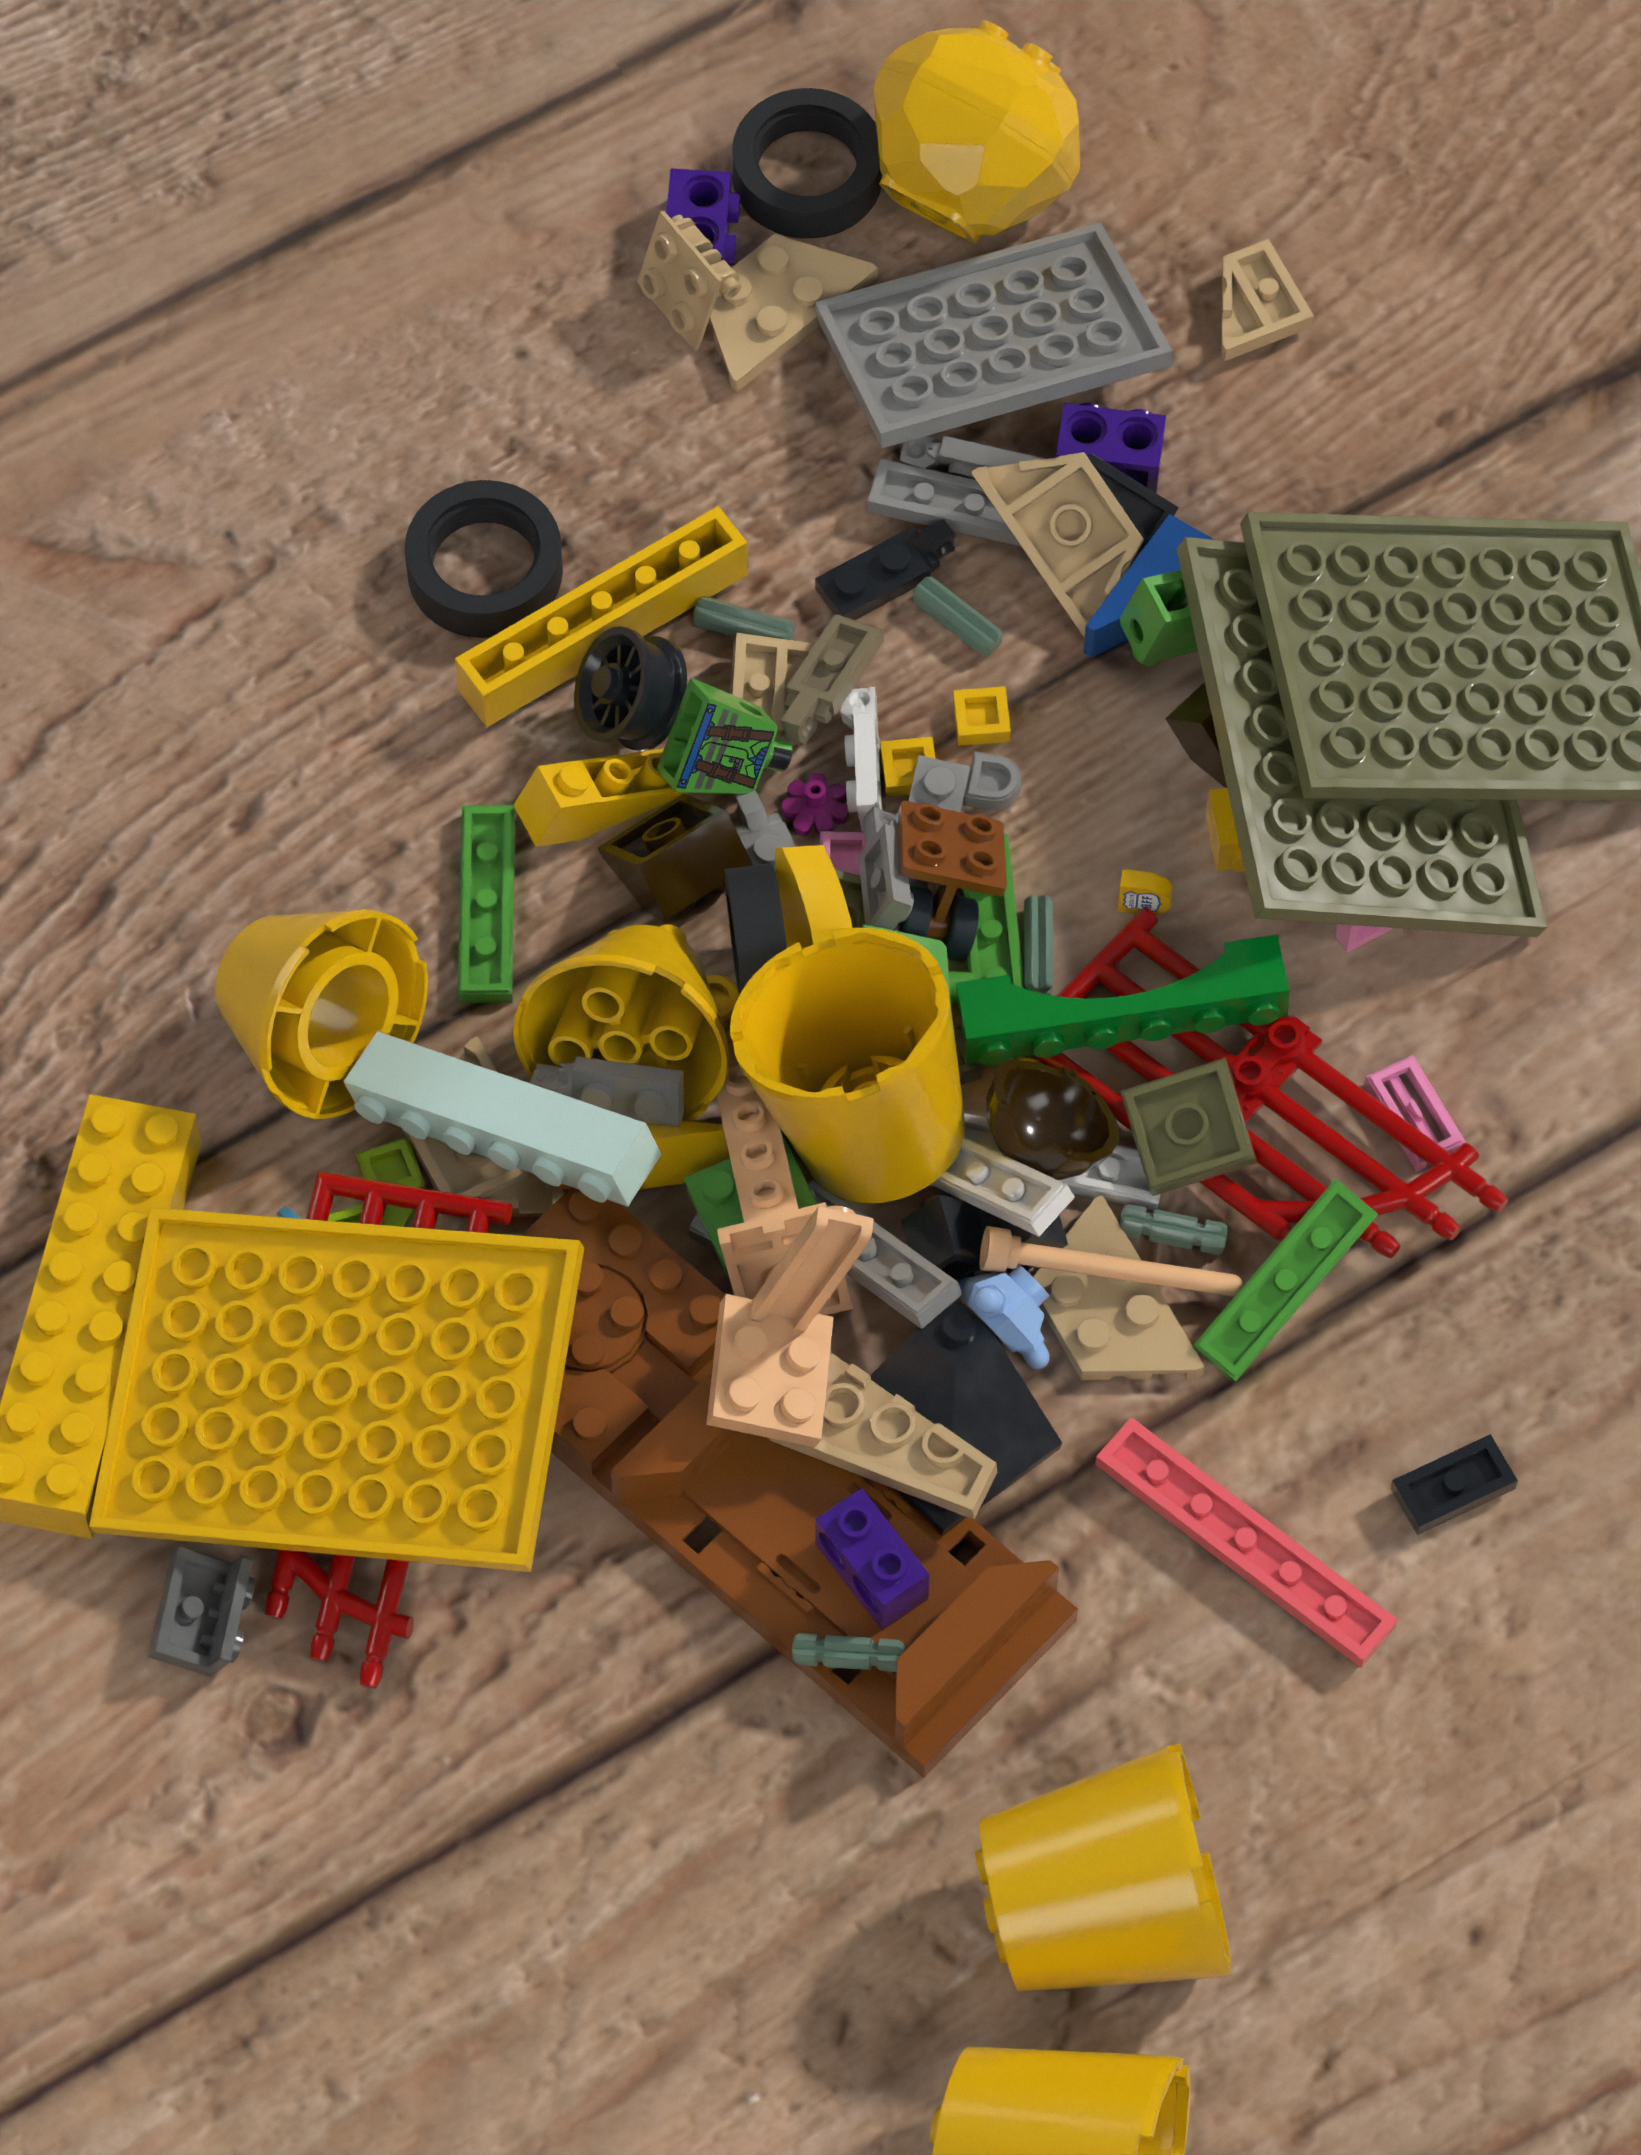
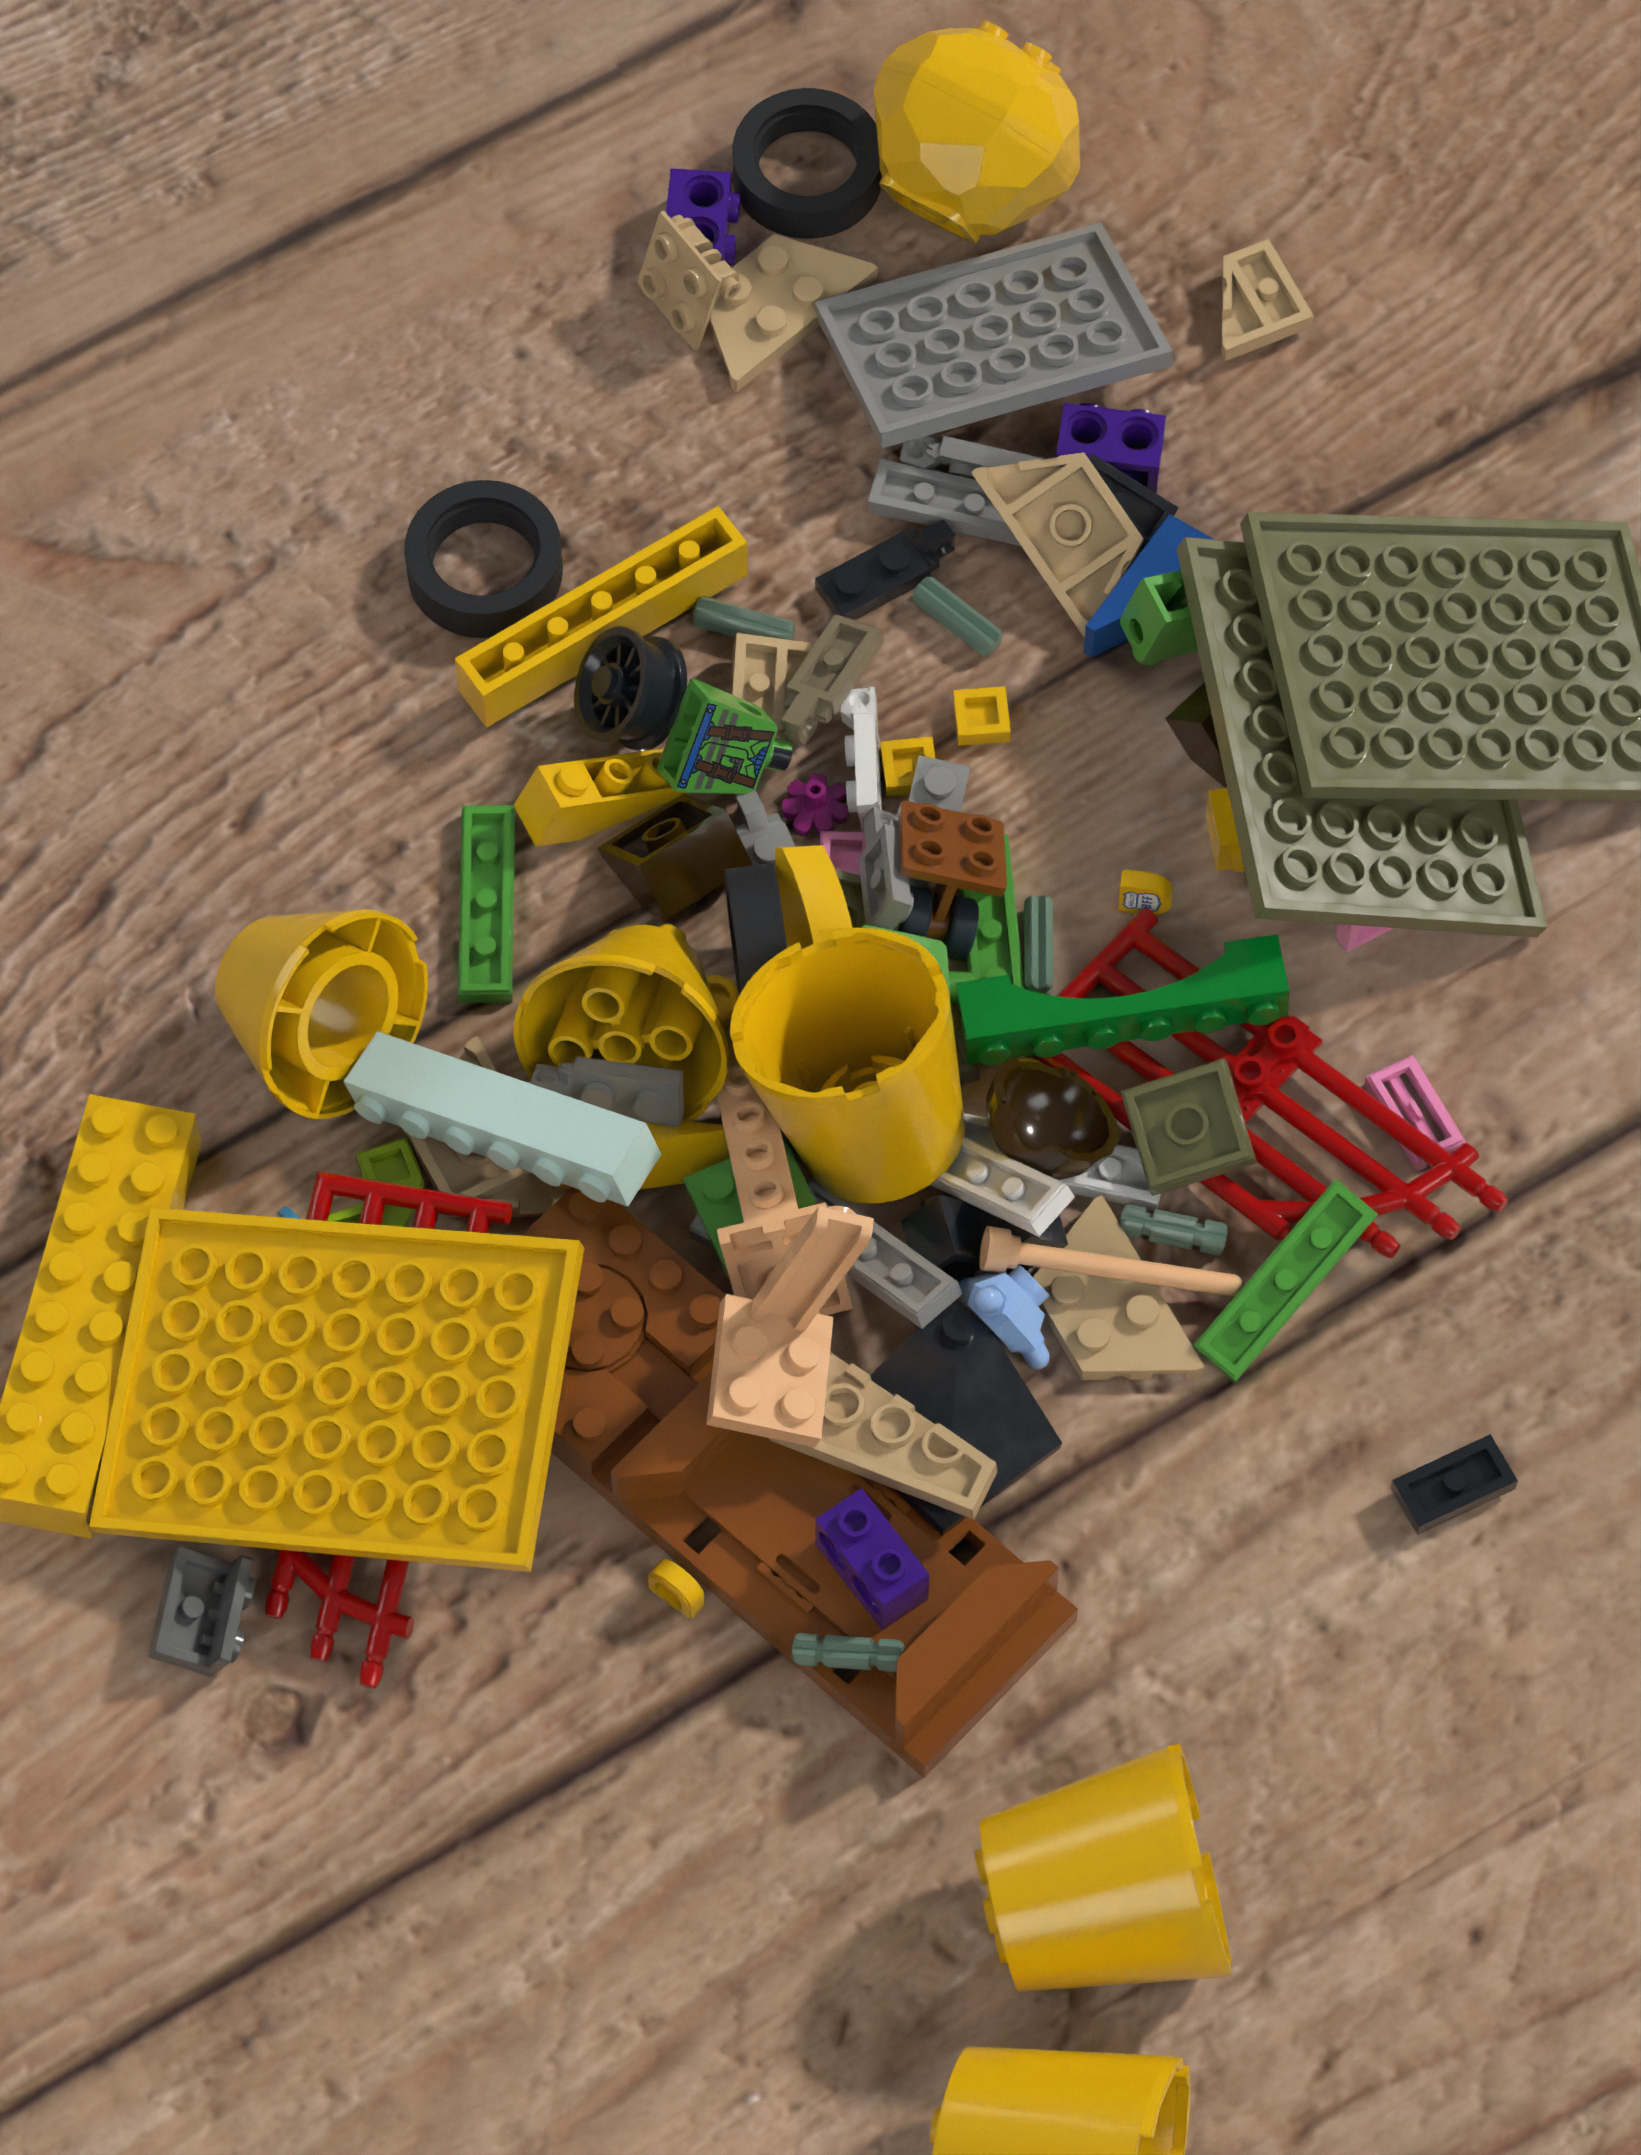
light grey tile [964,751,1021,810] -> none
coral plate [1095,1417,1398,1668] -> none
none -> yellow tile [648,1559,705,1619]

